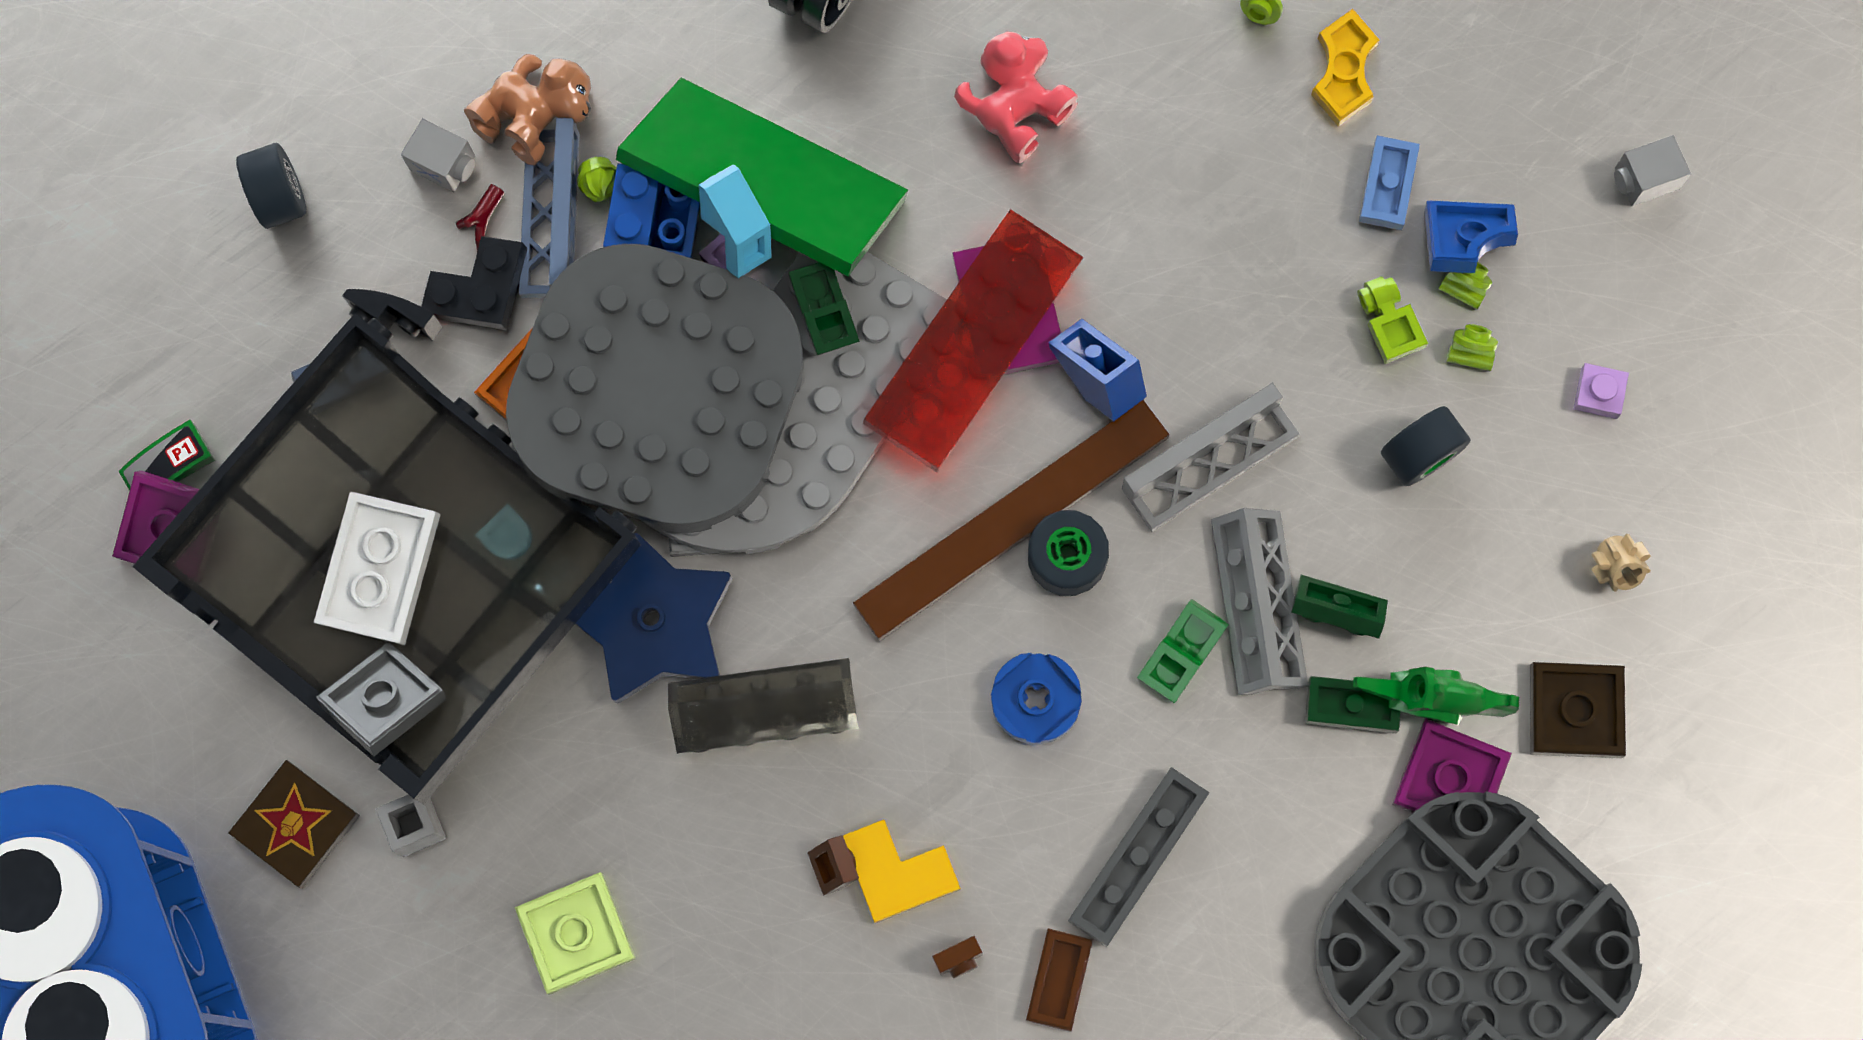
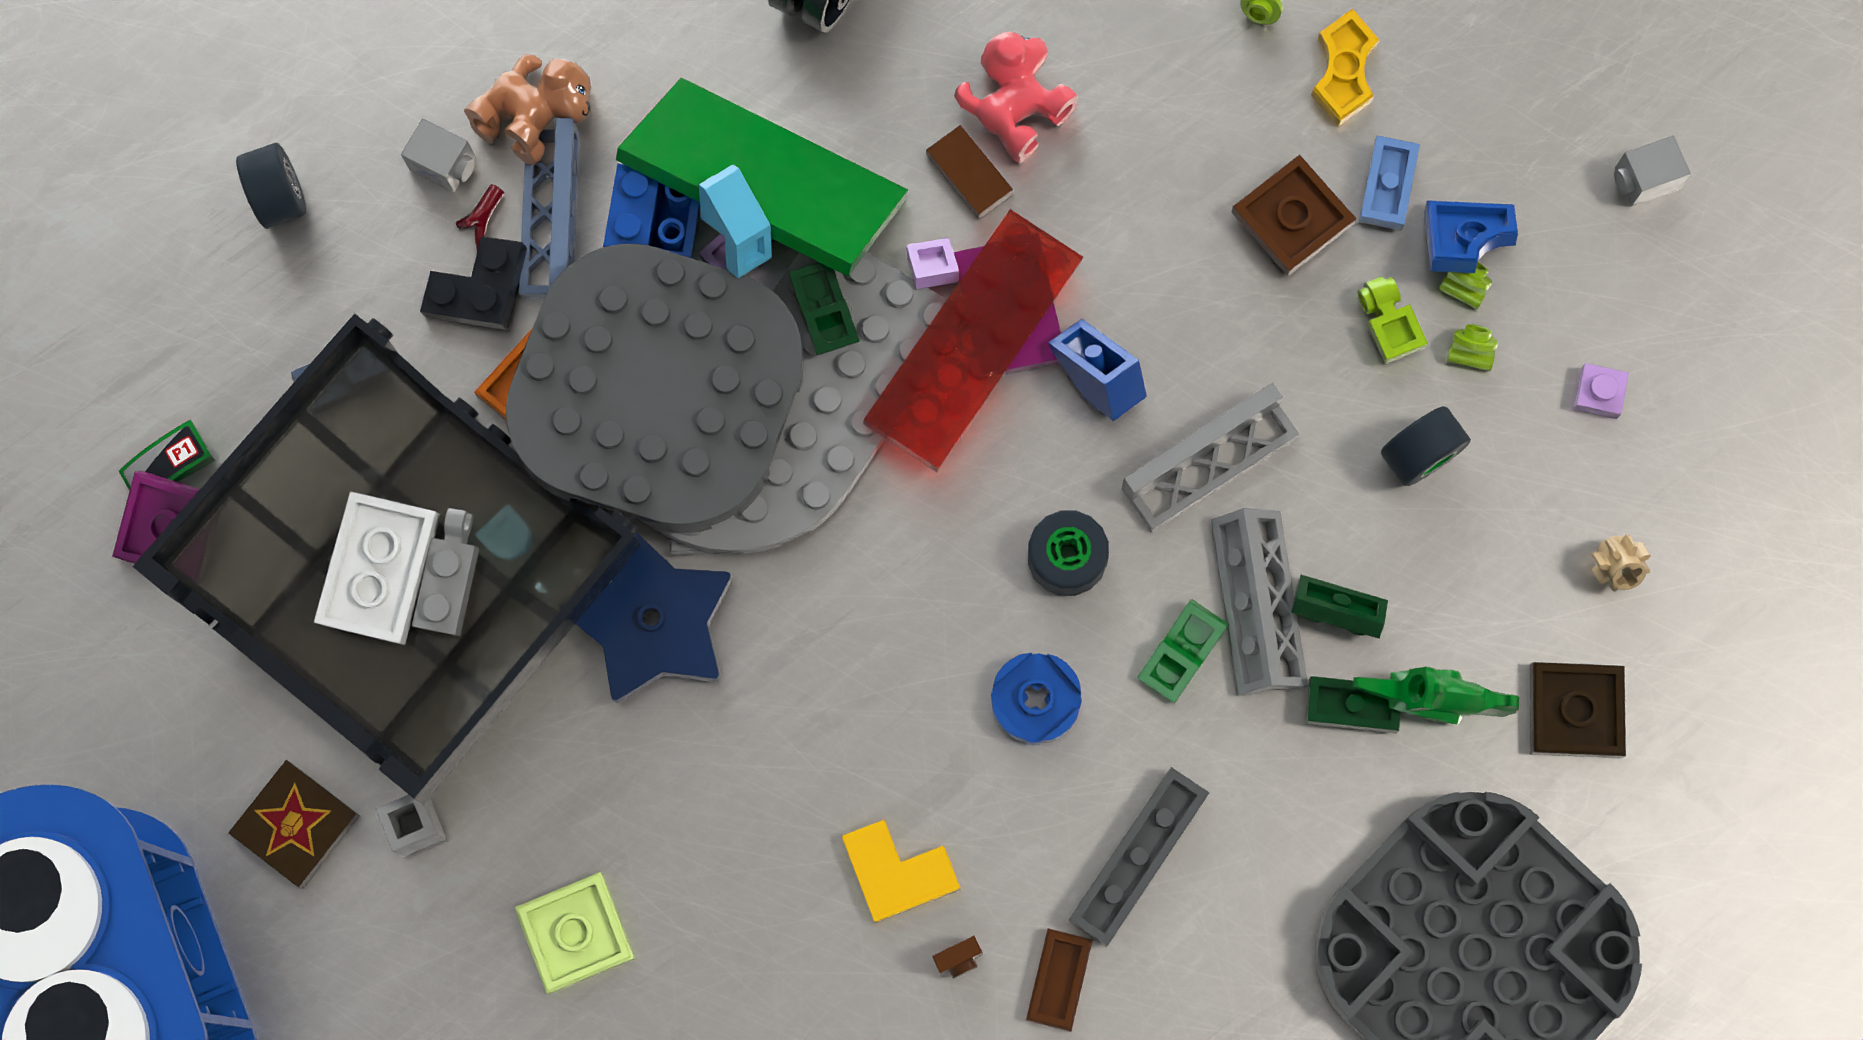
plate [316,642,447,756] -> none
black slope [342,289,442,341] -> none
lime plate [577,157,617,202] -> none
clear smoke brick [668,658,859,754] -> none
reddish brown plate [807,835,859,896] -> none
reddish brown tile [853,400,1170,642] -> none
magenta tile [1392,719,1512,813] -> none
none -> light grey plate [412,508,479,636]
none -> lavender plate [906,238,959,289]
none -> reddish brown tile [926,125,1013,219]
none -> reddish brown plate [1231,154,1357,276]

